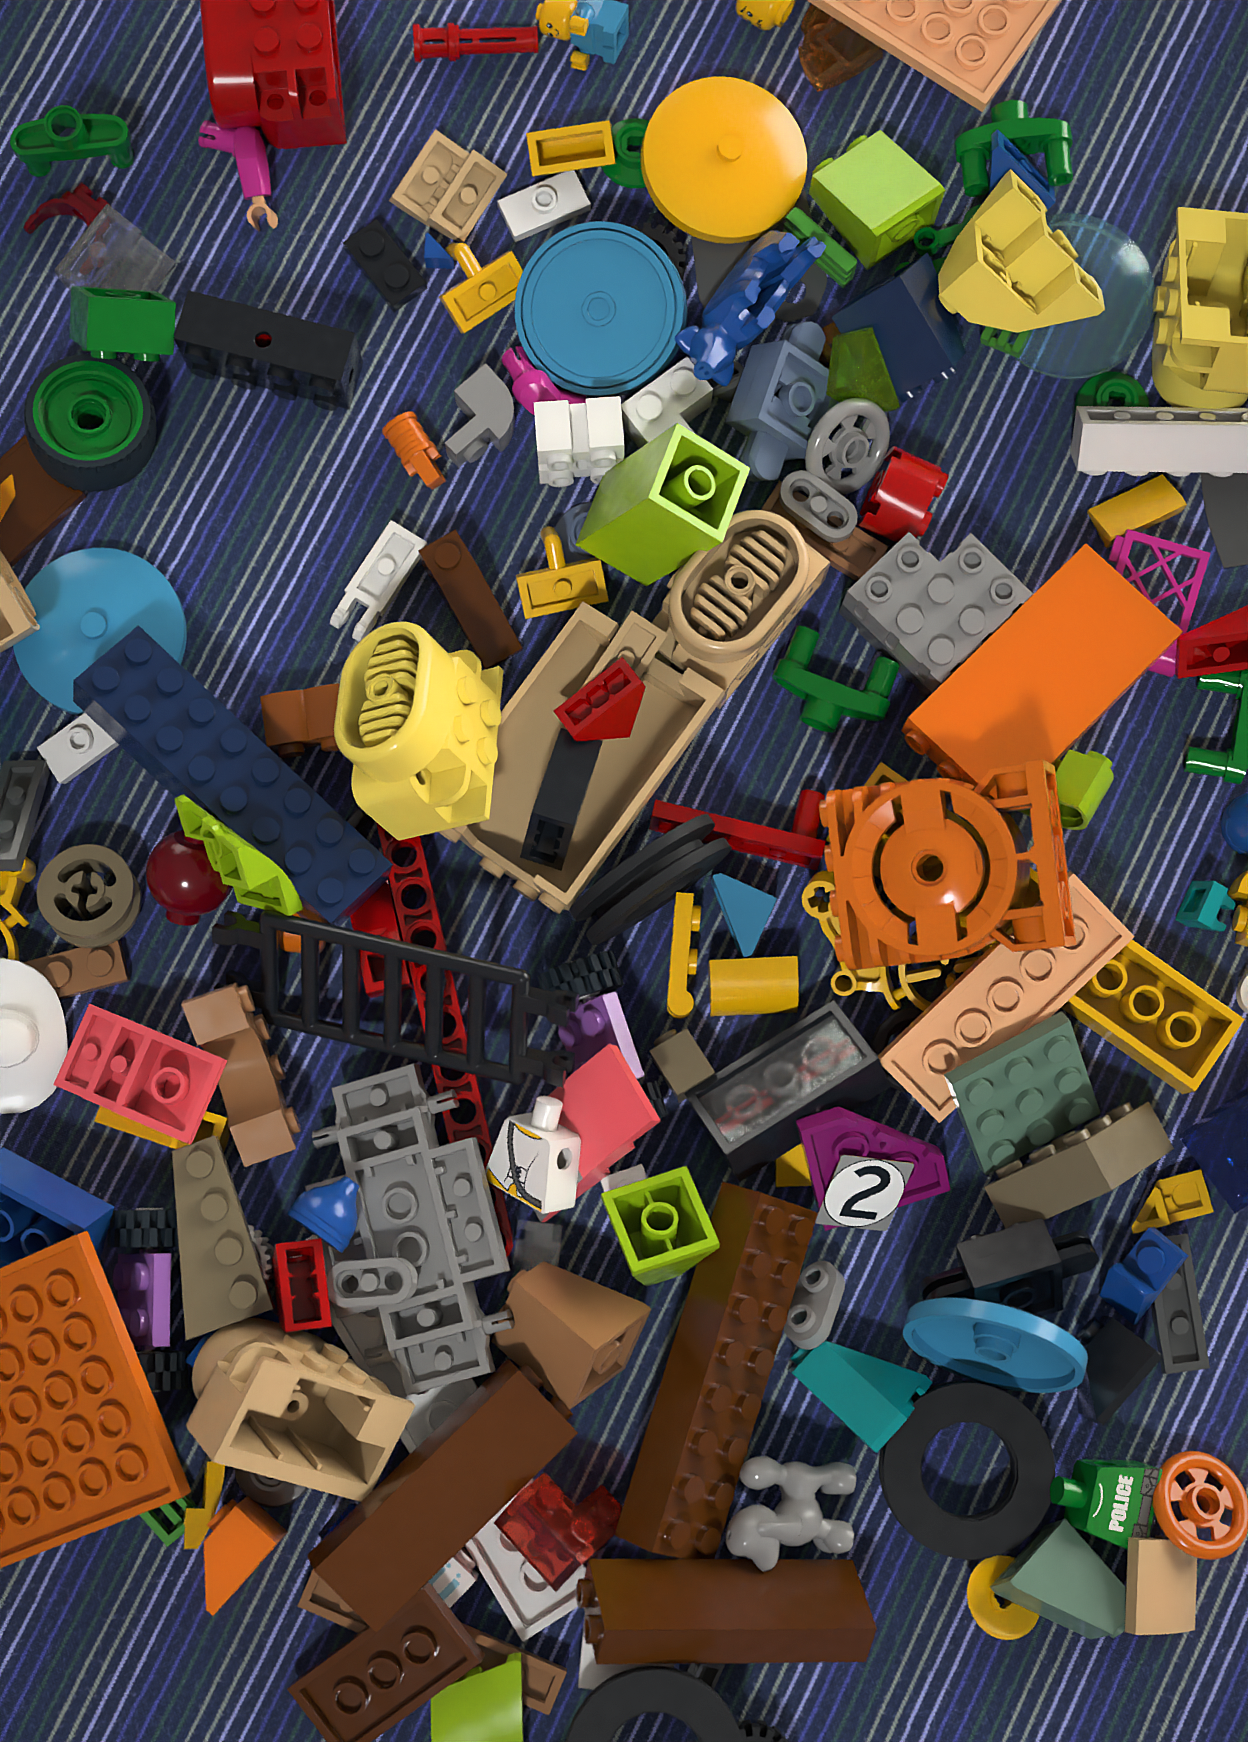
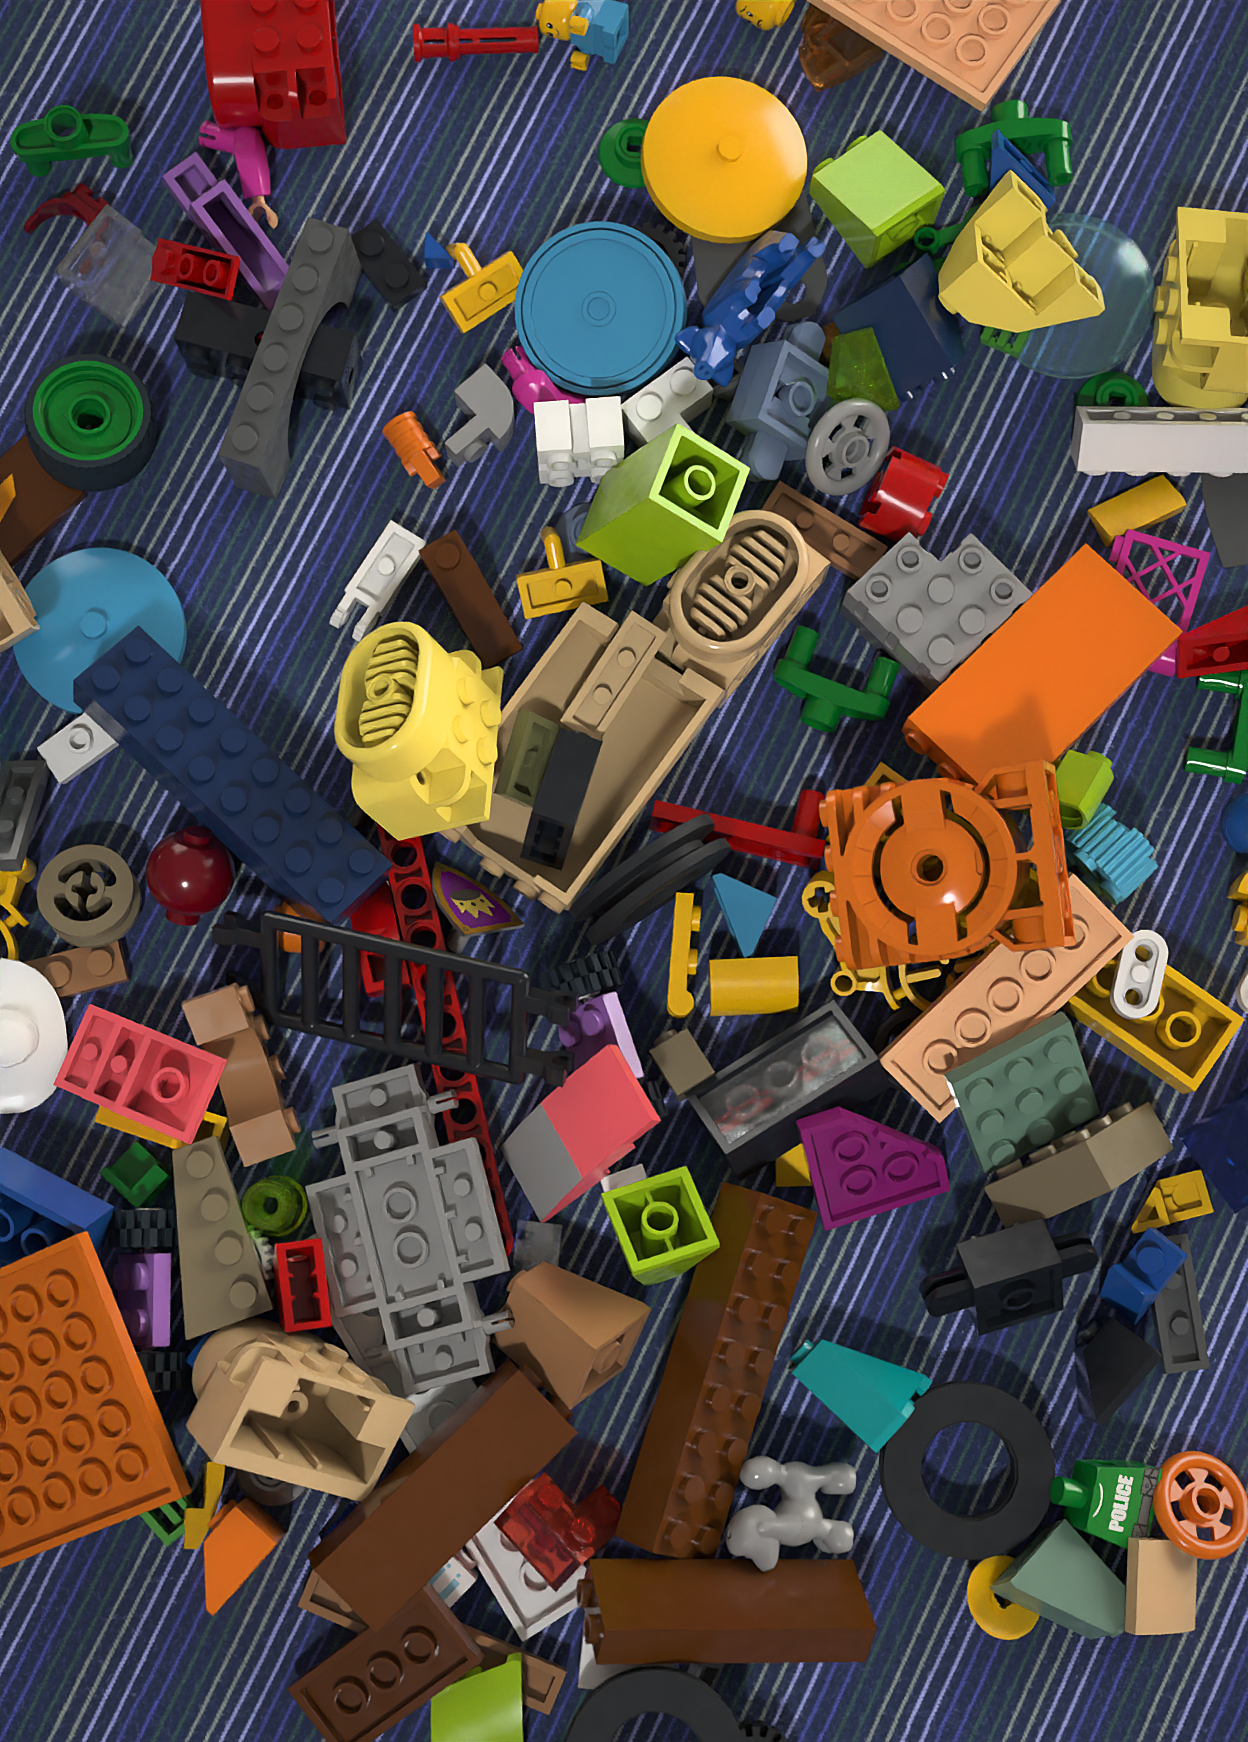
green brick [69,286,176,362] -> none
lime slope [174,794,303,916] -> none
dark orange brick [260,683,340,758] -> none
blue helmet [287,1176,360,1253] -> none
light grey plate [326,1257,418,1308] -> none
tan slope [389,129,508,243] -> none
white torso [485,1096,581,1214] -> none
white plate [497,170,591,242] -> none
yellow brick [526,120,616,177] -> none
red slope [554,657,646,742] -> none
light grey plate [779,470,858,543] -> none
bright green tile [783,207,857,288] -> none
light grey plate [784,1261,845,1350] -> none
sticker [815,1155,914,1231] -> none
dark azure dish [903,1298,1088,1393] -> none
teal tile [1175,881,1236,931] -> none
none -> green panel [99,1142,174,1208]
none -> red slope [150,238,241,301]
none -> medium lavender slope [161,152,289,311]
none -> dark grey arch [218,217,363,500]
none -> clear neon green plant [242,1175,307,1237]
none -> shield [431,862,525,953]
none -> olive plate [494,710,560,808]
none -> medium azure brick [1063,803,1158,905]
none -> white plate [1110,930,1168,1019]

